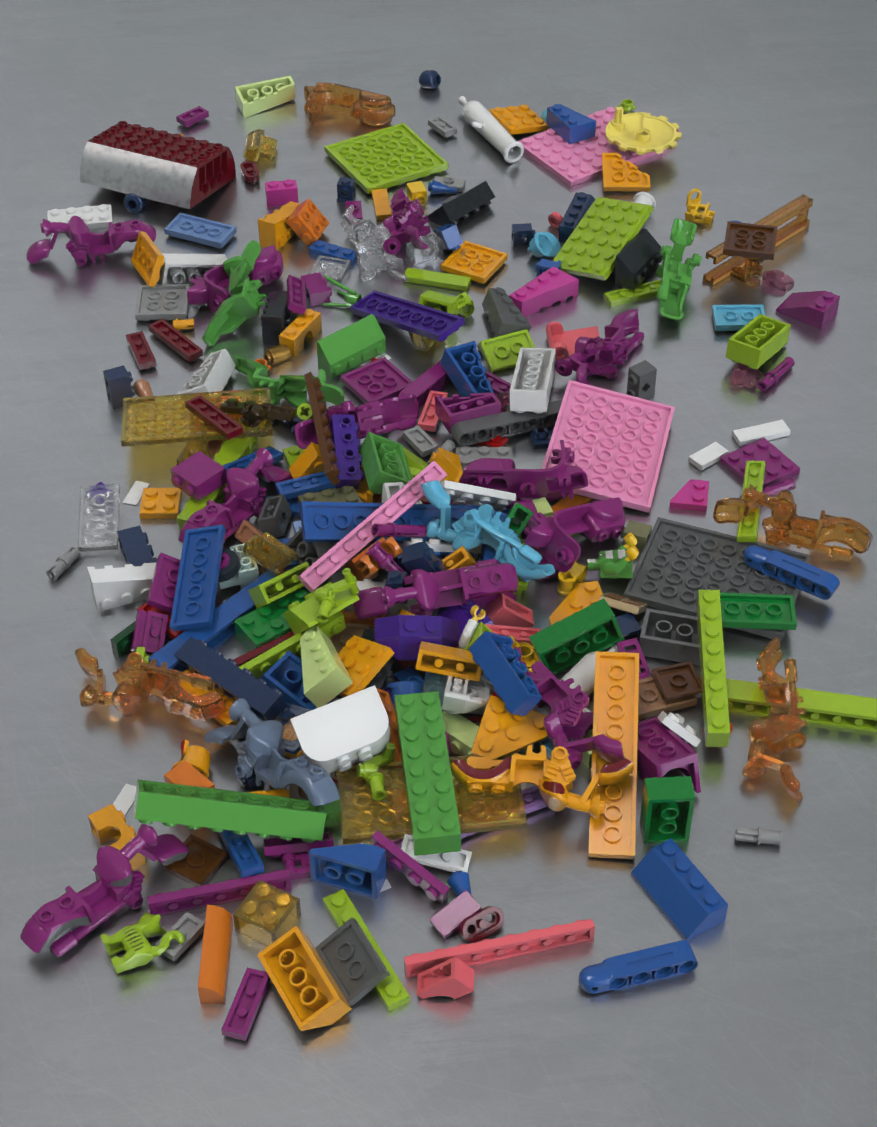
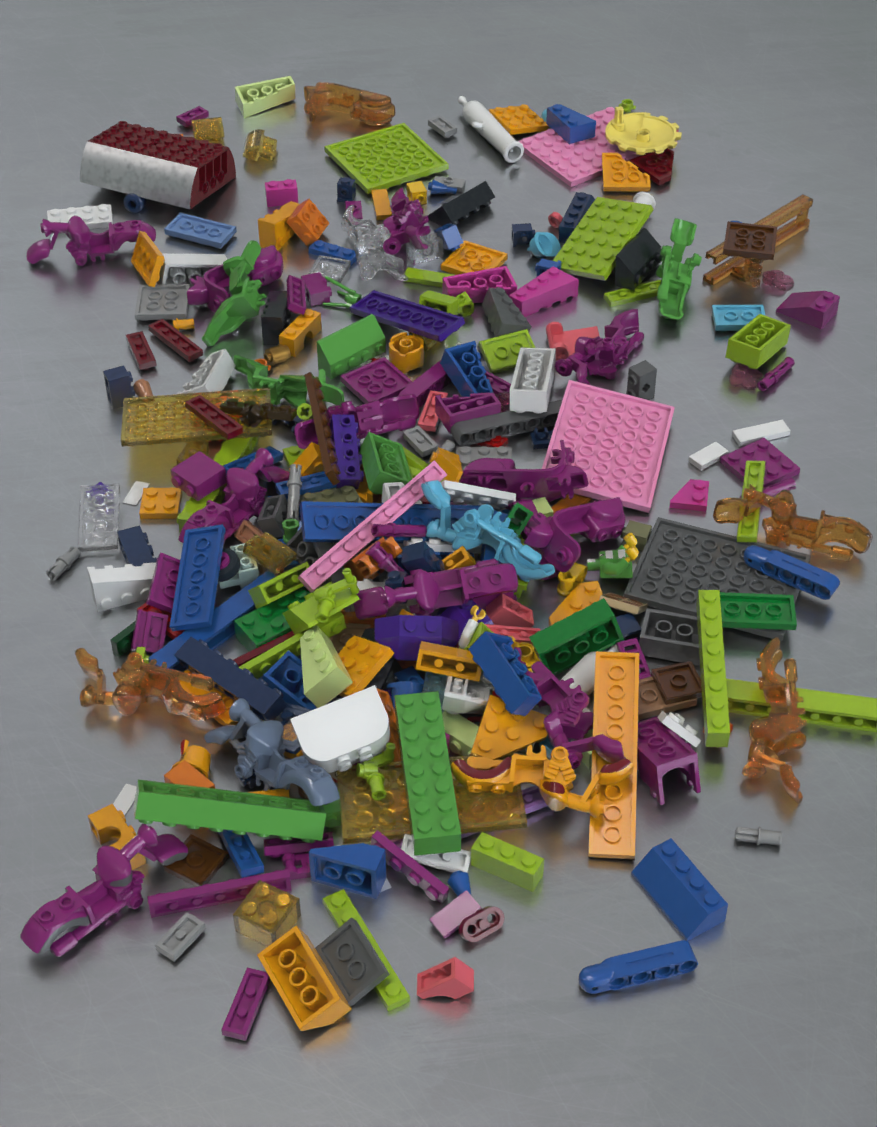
lime animal [100,913,185,974] -> none
orange brick [198,905,233,1004] -> none
dark red plate [240,161,260,184] -> none
coral plate [404,919,595,979] -> none
dark blue head [419,70,441,90] -> none
green brick [640,776,695,844] -> none
yellow piece [685,188,715,225] -> none
none -> clear yellow brick [191,117,224,141]
none -> bright green bush [282,519,299,544]
none -> light grey pin [286,464,302,521]
none -> light orange brick [389,332,424,373]
none -> dark pink wedge [442,266,518,303]
none -> lime brick [471,832,544,892]
none -> dark red plate [629,148,674,185]

